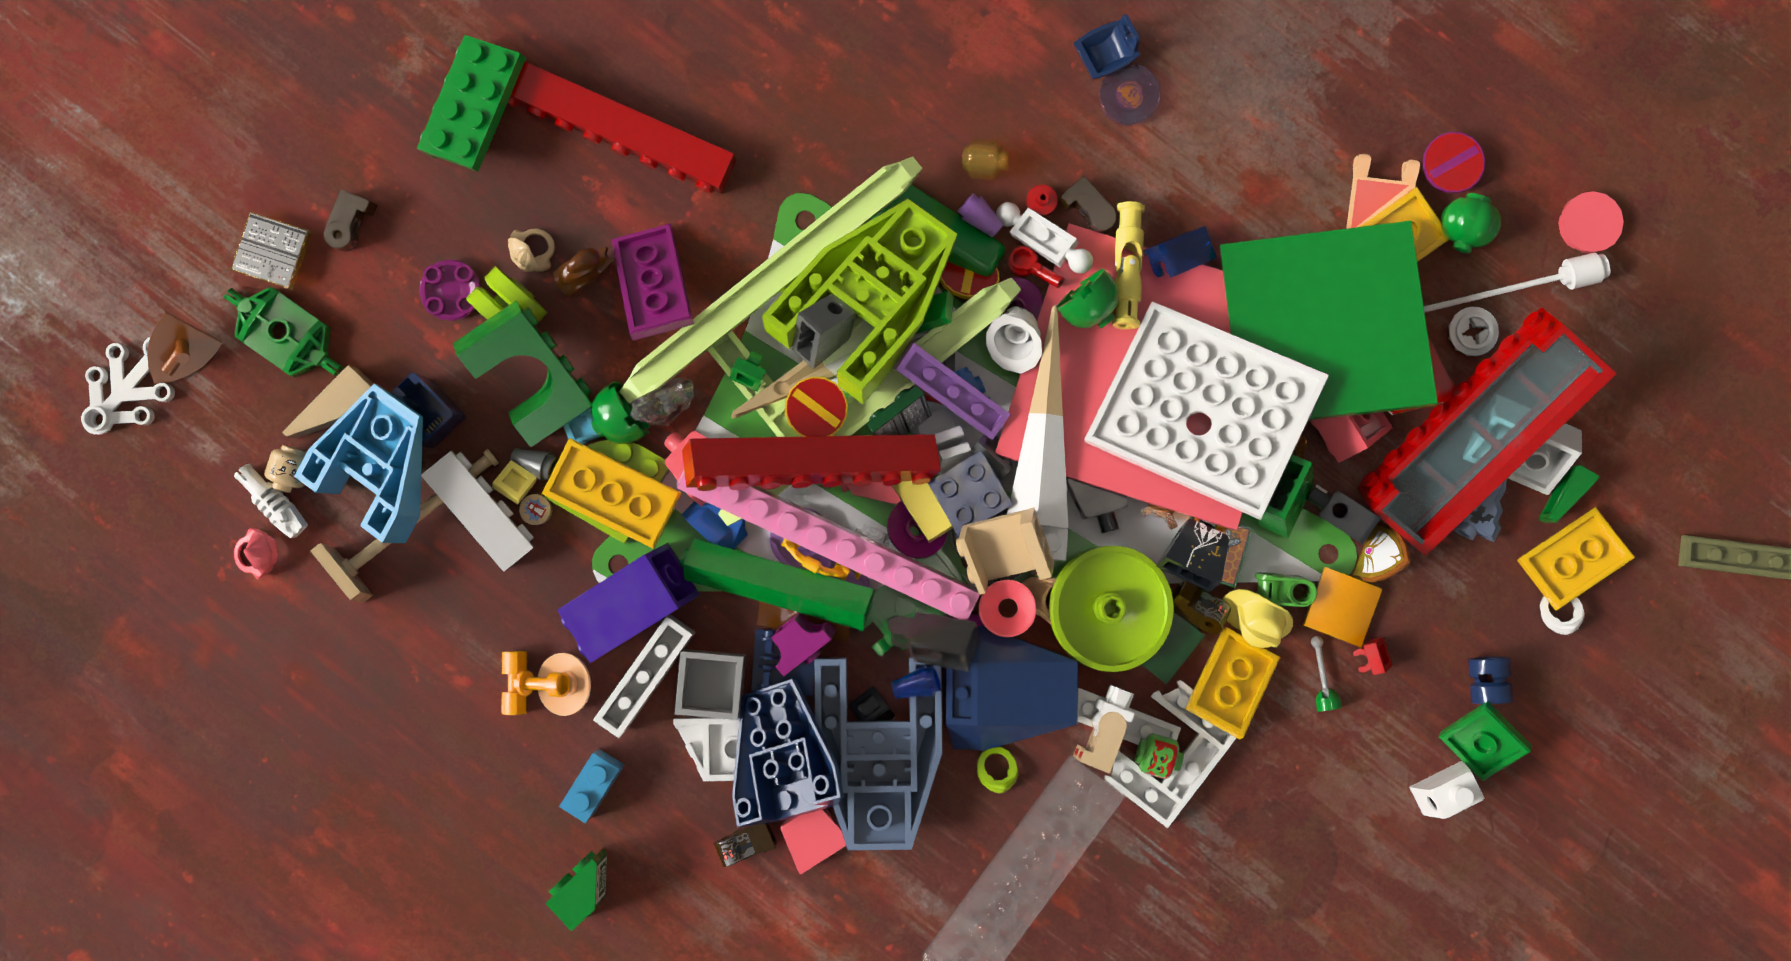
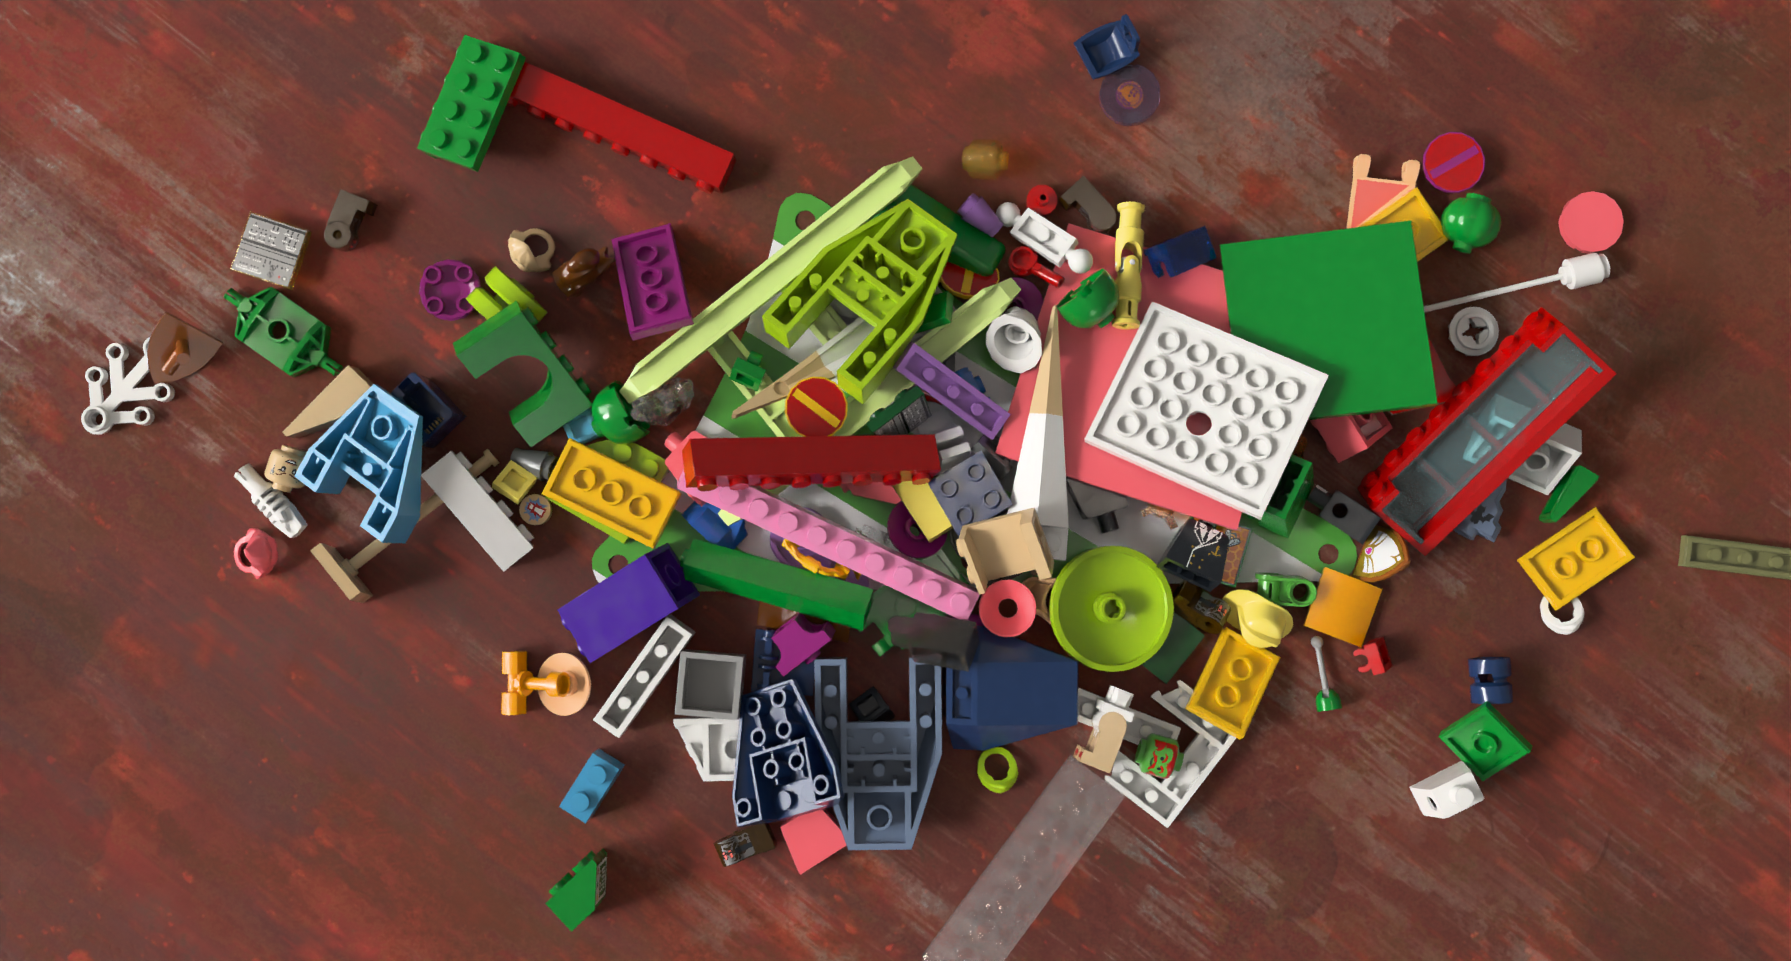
dark grey torso [792,294,858,369] -> none
clear blue cone [892,665,941,699] -> none

